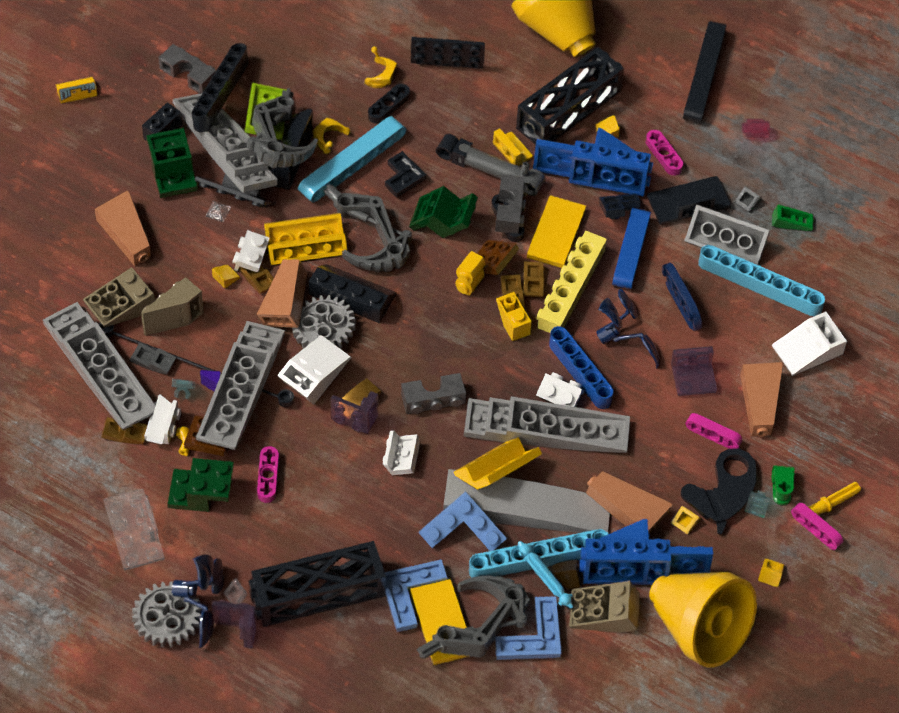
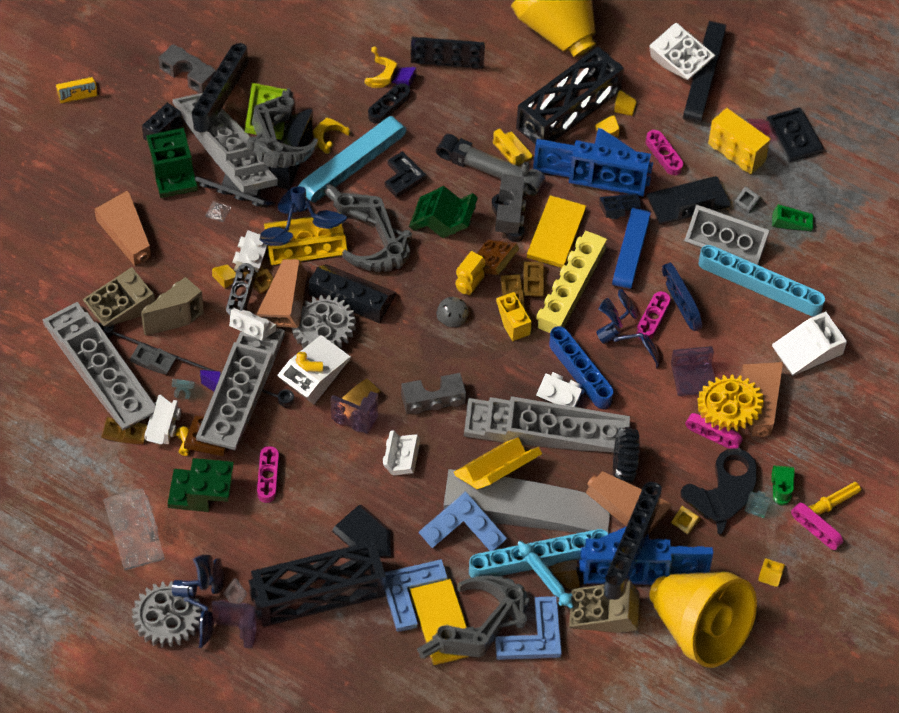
none -> black beam [226,263,257,315]
none -> white bracket [229,308,276,341]
none -> dark blue plant [259,186,348,246]
none -> yellow arm [295,352,323,372]
none -> black tile [332,505,391,558]
none -> dark purple slope [392,67,416,87]
none -> dark grey helmet [436,297,469,327]
none -> black beam [604,482,662,600]
none -> black gear [612,427,640,482]
none -> yellow slope [614,90,636,116]
none -> dark pink beam [637,292,670,339]
none -> white slope [650,23,715,80]
none -> yellow gear [697,374,764,432]
none -> yellow brick [708,108,770,175]
none -> black tile [766,107,824,162]

